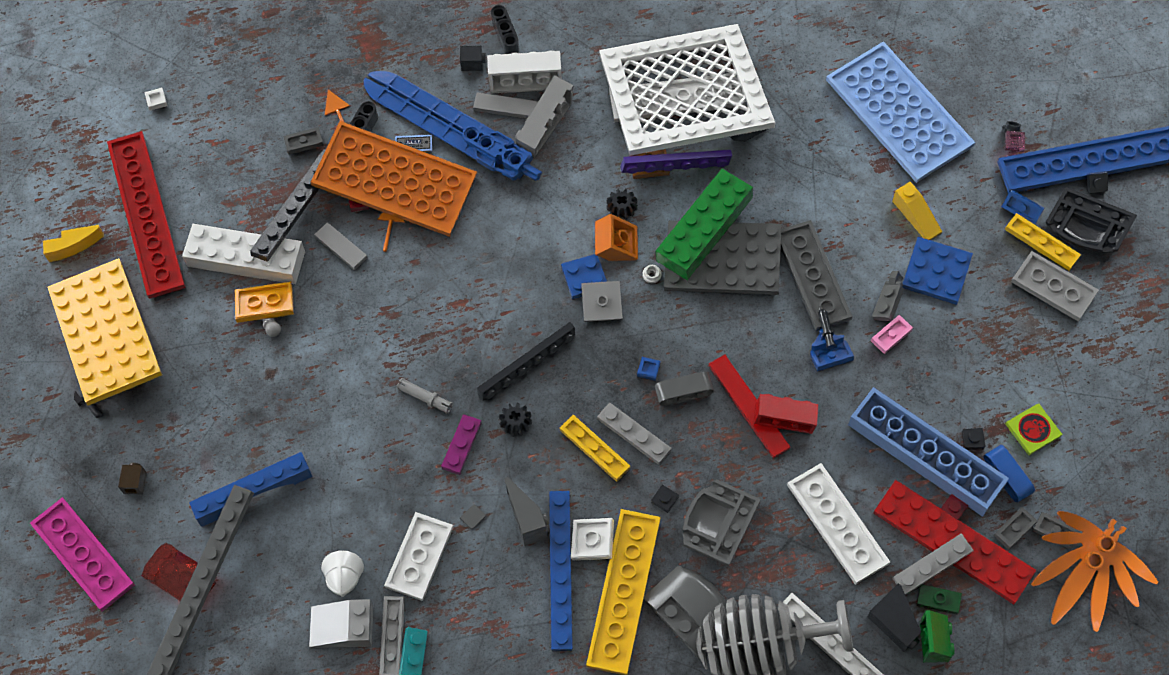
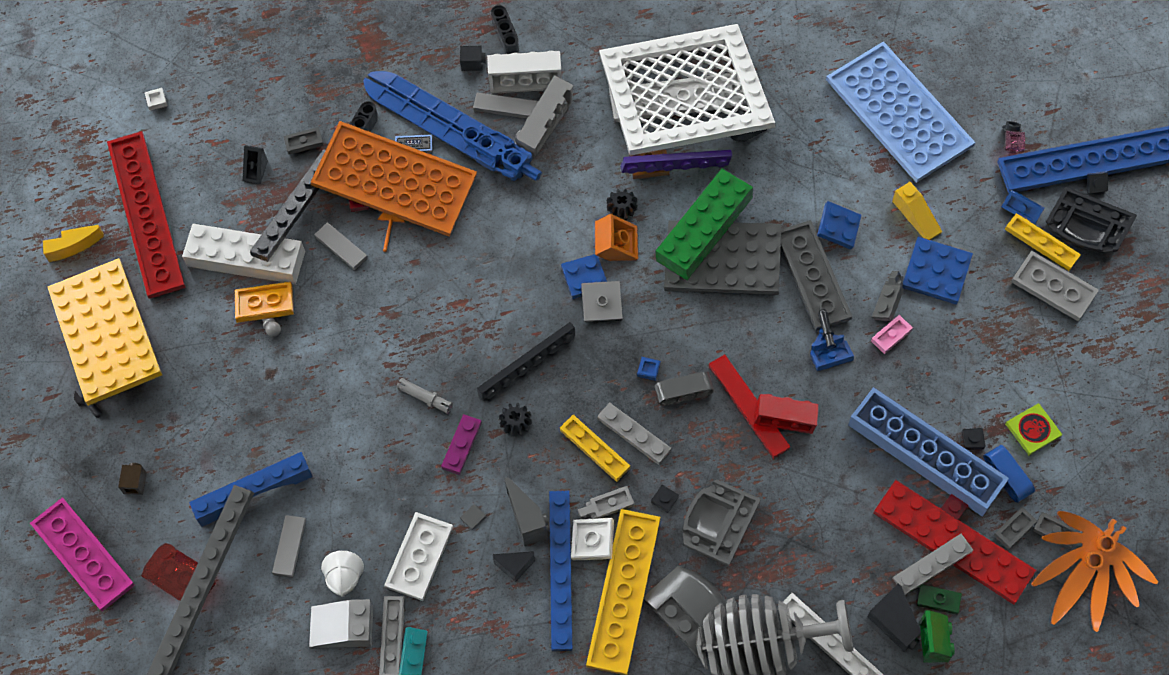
orange piece [325,90,350,123] -> none
white plate [643,265,661,283] -> none
white plate [787,463,890,585] -> none
none -> black slope [242,145,268,184]
none -> light grey tile [272,515,306,578]
none -> black slope [493,551,535,582]
none -> light grey hinge [578,486,635,519]
none -> blue plate [817,201,861,250]

